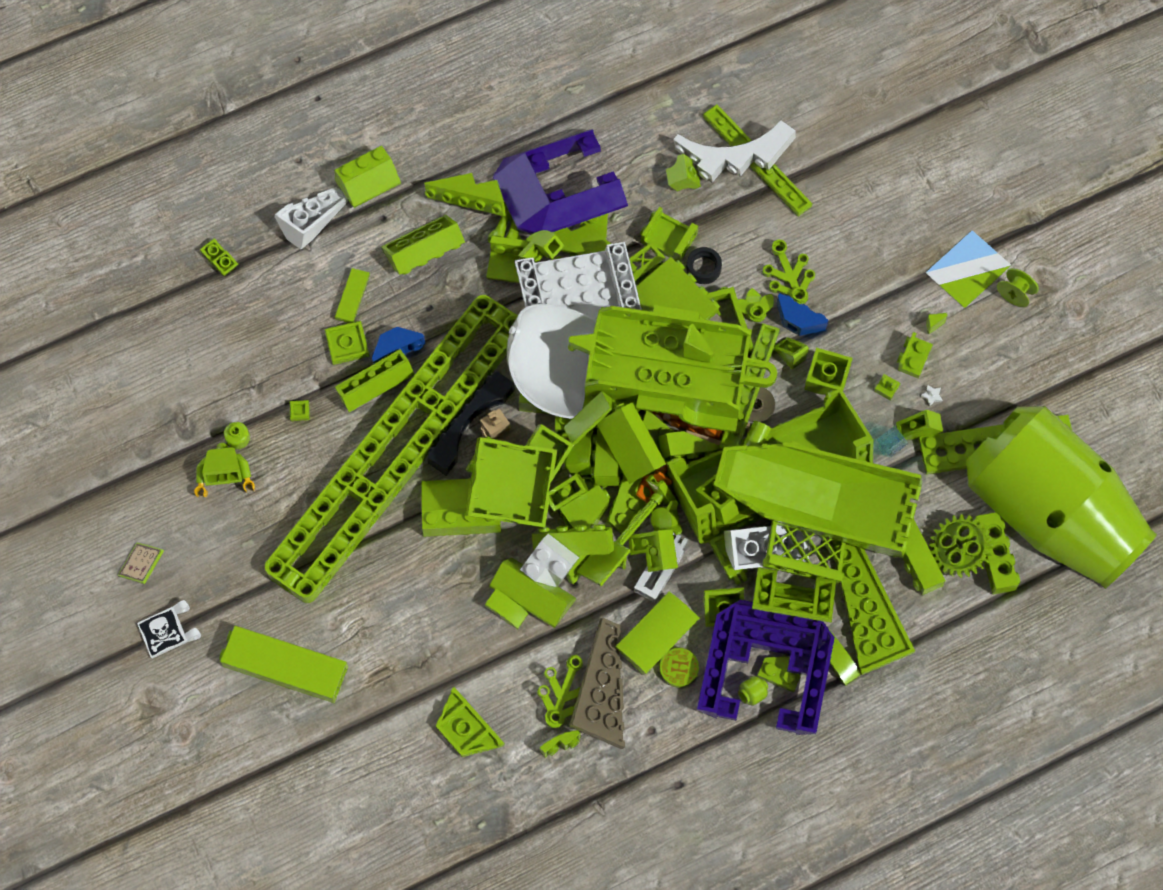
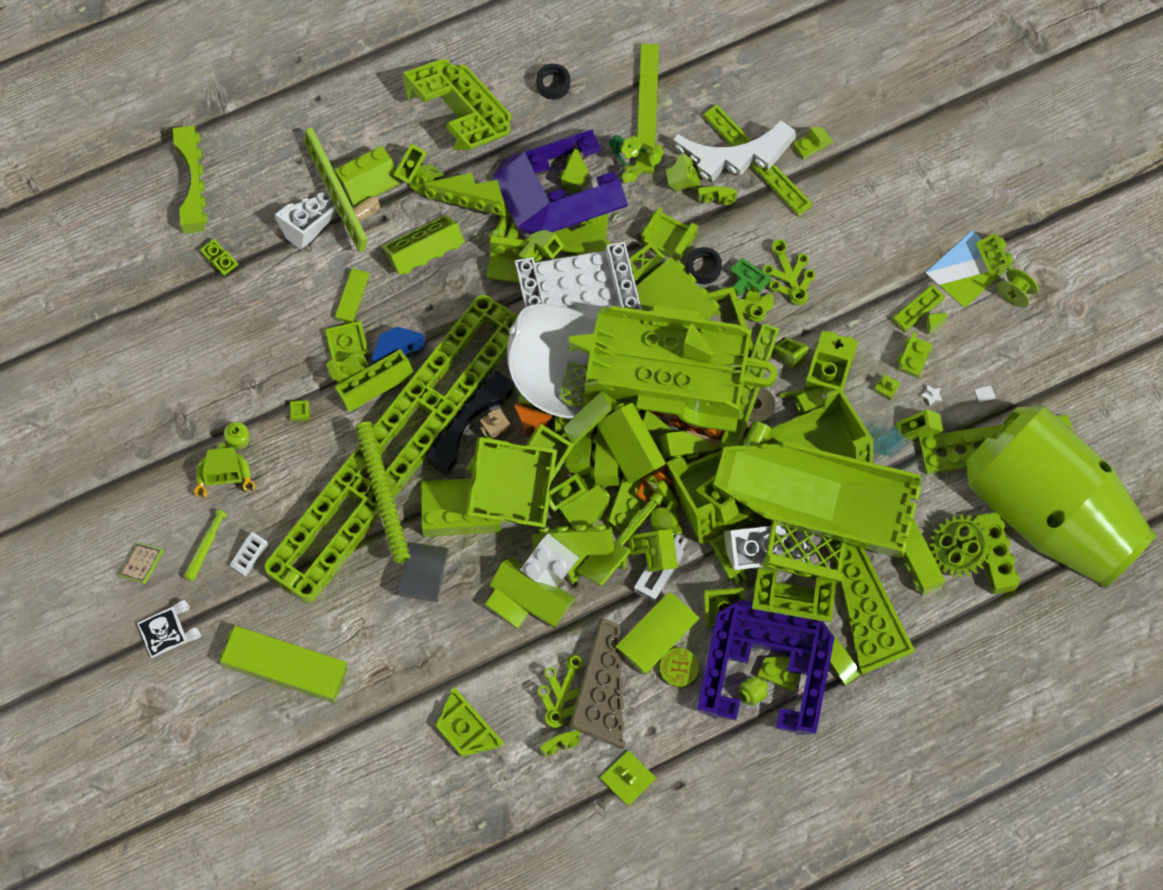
blue slope [776,293,829,336] -> none
none -> lime arch [173,126,208,234]
none -> lime piece [184,509,227,582]
none -> white slope [230,532,269,577]
none -> lime tile [303,128,368,252]
none -> lime brick [326,353,370,384]
none -> tan hinge [353,196,381,222]
none -> lime piece [355,422,410,563]
none -> lime slope [393,143,427,184]
none -> dark grey slope [398,542,449,602]
none -> lime slope [402,59,512,150]
none -> lime bracket [409,164,444,196]
none -> orange slope [515,403,552,436]
none -> black tyre [536,63,570,100]
none -> lime slope [559,149,588,193]
none -> lime window [561,362,588,407]
none -> lime piece [600,750,657,806]
none -> lime plant [609,135,664,183]
none -> lime tile [636,43,659,174]
none -> lime slope [697,186,737,205]
none -> bright green hinge [730,258,771,296]
none -> lime helmet [779,390,808,401]
none -> lime slope [793,127,833,160]
none -> lime brick [794,388,824,415]
none -> lime brick [817,331,858,368]
none -> lime tile [892,284,946,333]
none -> white sticker [975,386,996,403]
none -> lime bracket [976,233,1014,276]

